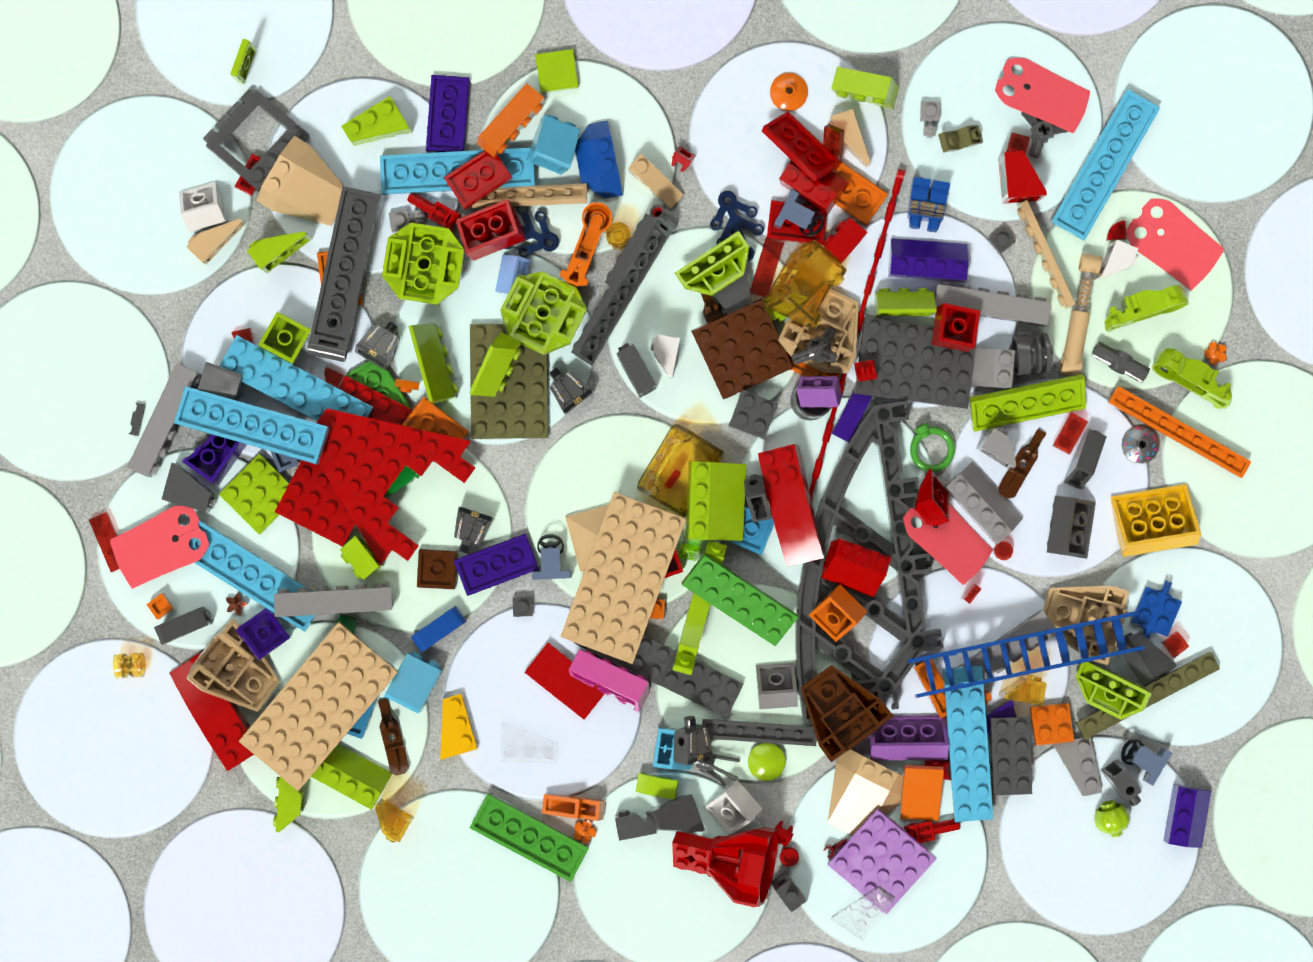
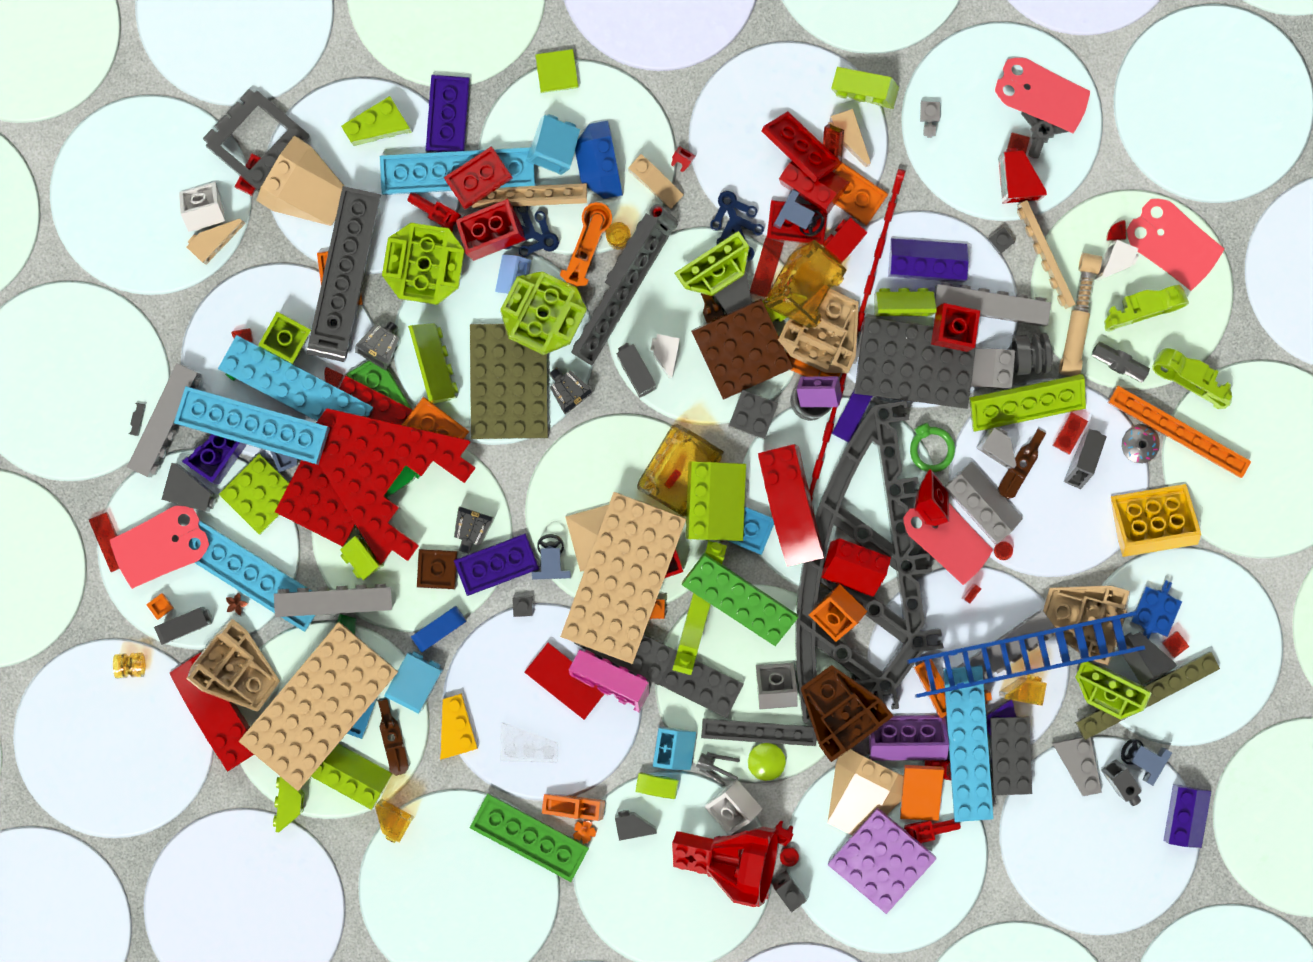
dark grey slope [197,362,243,401] -> none
lime tile [230,38,257,84] -> none
dark purple plate [236,608,291,661] -> none
lime slope [247,231,312,273] -> none
light grey plate [388,210,426,233] -> none
orange plate [394,379,420,393] -> none
lime slope [469,332,522,397] -> none
orange brick [477,83,544,158] -> none
dark grey slope [645,794,705,832] -> none
dark grey torso [673,716,713,765] -> none
clear neon green slope [678,542,700,561] -> none
dark grey torso [744,474,772,522] -> none
orange dish [770,73,808,111] -> none
dark grey bush [792,327,838,365] -> none
dark red hand [823,838,848,858] -> none
clear wing [831,886,895,942] -> none
red tile [854,360,877,382] -> none
blue hips [907,177,950,233] -> none
olive slope [938,125,983,153] -> none
orange plate [1030,703,1074,746] -> none
dark grey slope [1047,496,1096,559] -> none
medium azure plate [1051,89,1160,241] -> none
lime plant [1094,800,1131,837] -> none
orange plant [1204,342,1227,365] -> none

